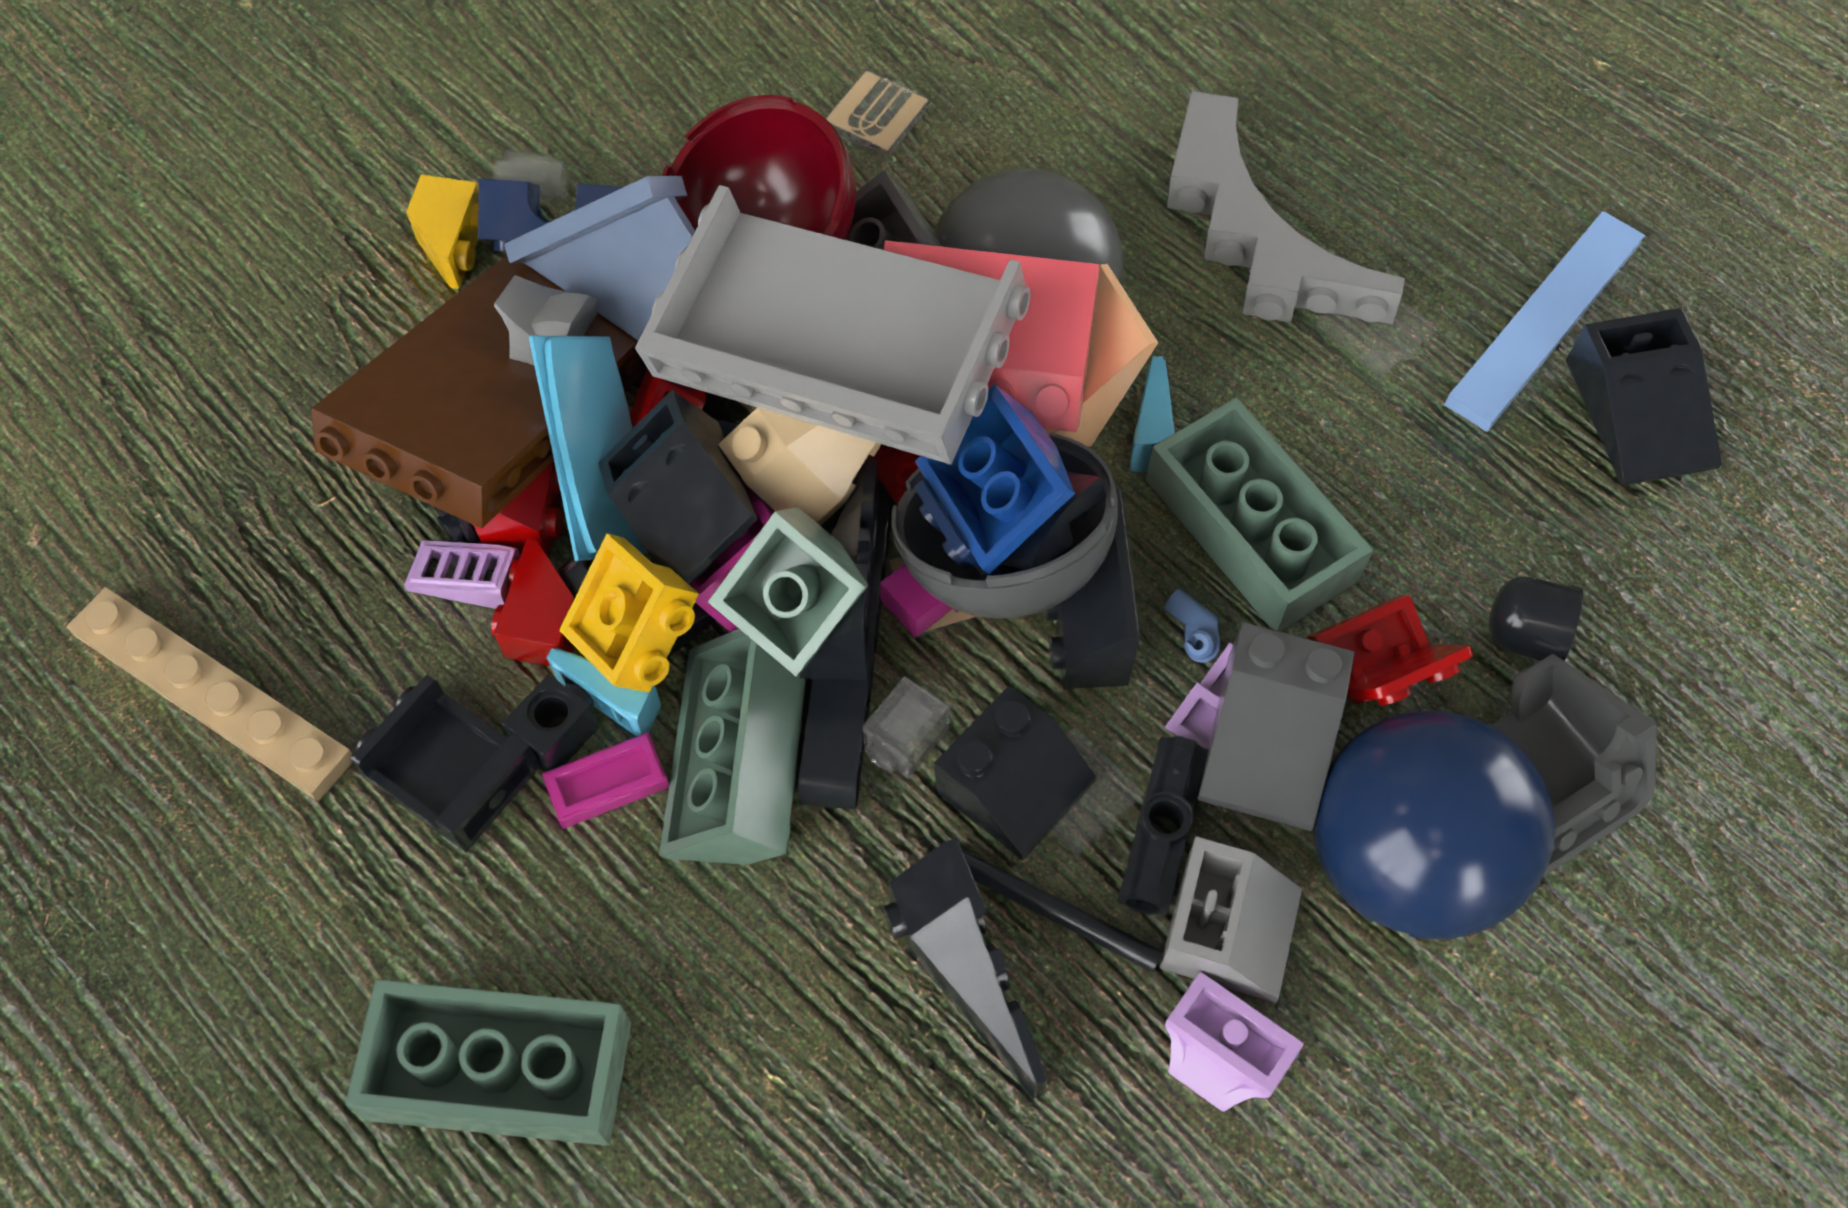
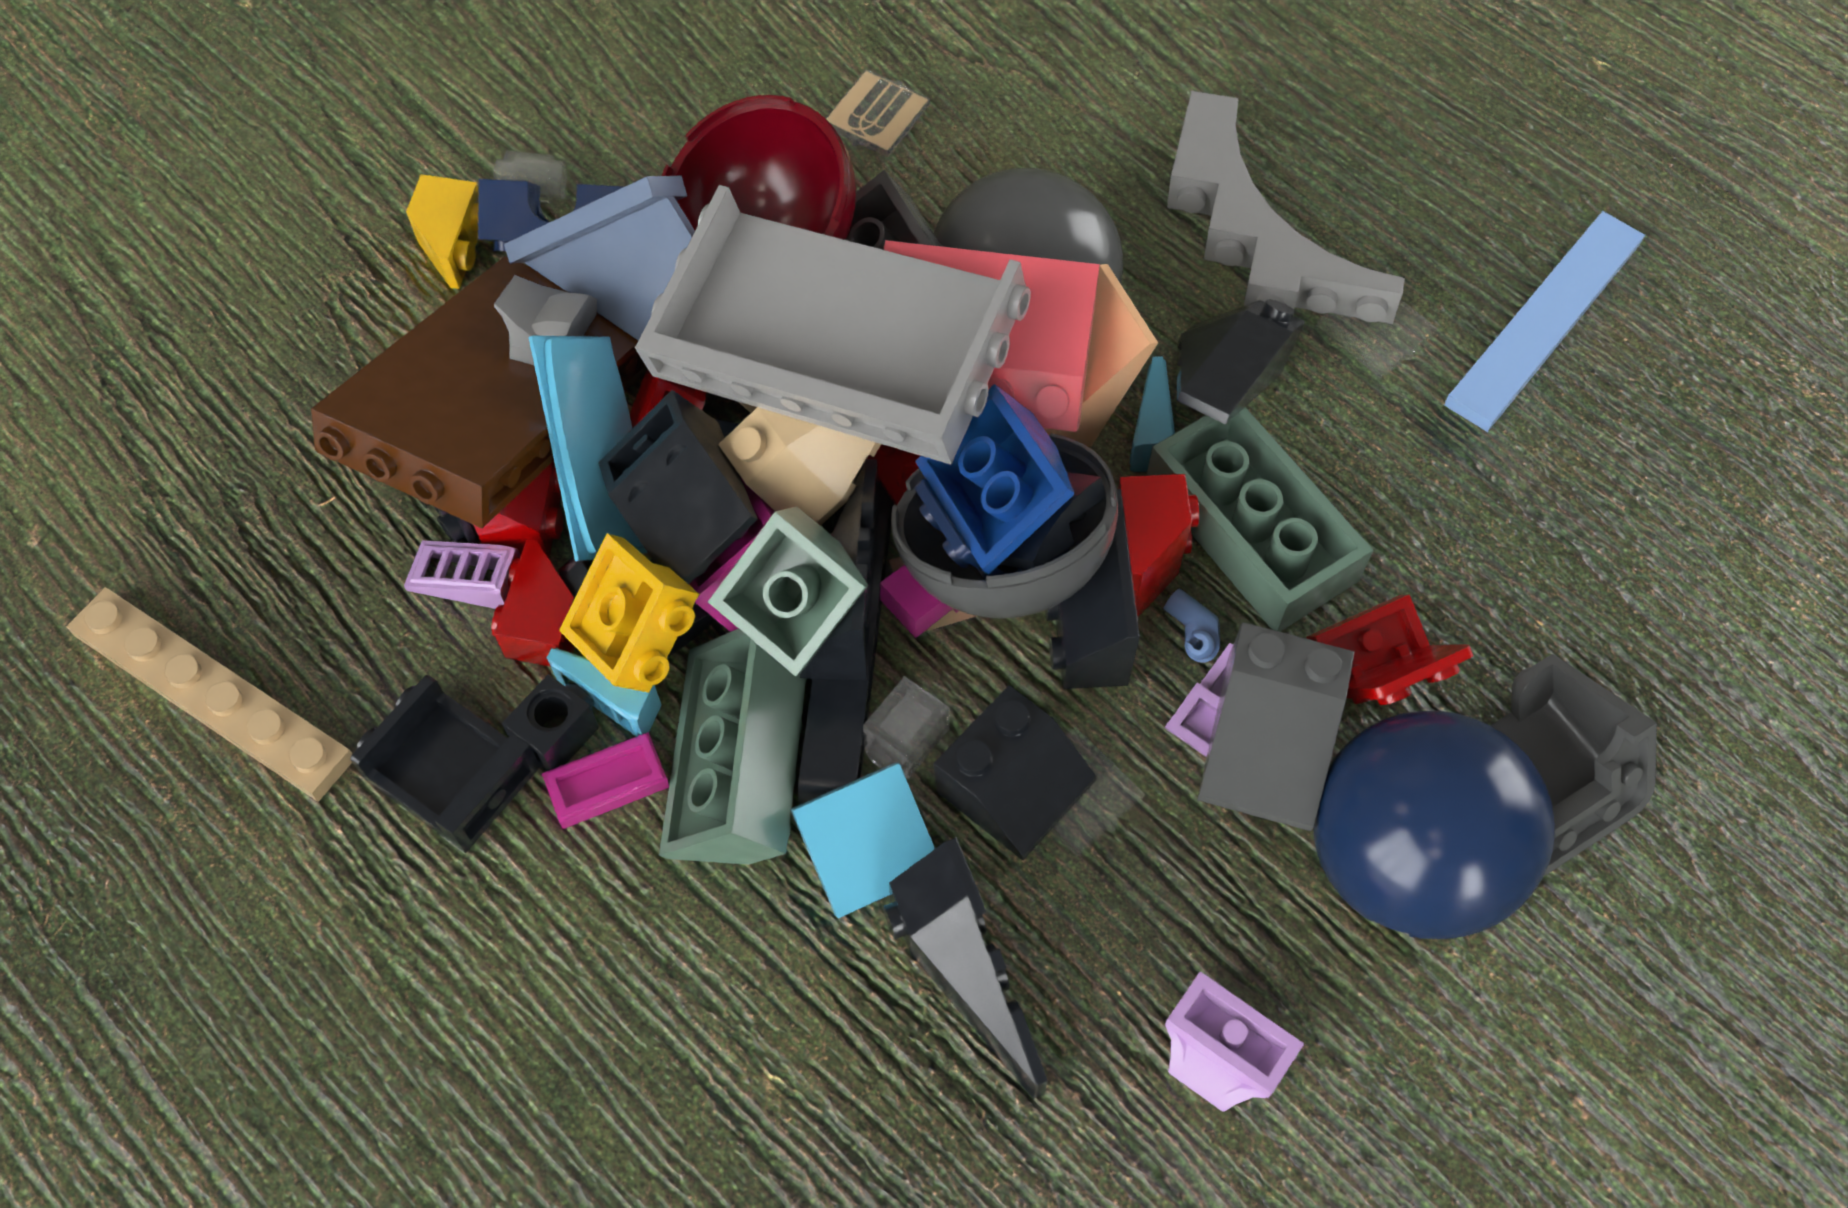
sand green brick [345,980,631,1146] -> none
black bar [961,849,1163,973] -> none
black piece [1118,736,1208,915] -> none
light grey slope [1160,837,1302,1003] -> none
black helmet [1489,577,1584,661] -> none
black slope [1566,308,1722,486] -> none
none -> medium azure tile [790,762,935,918]
none -> red slope [1117,474,1199,618]
none -> black wedge [1177,299,1305,425]

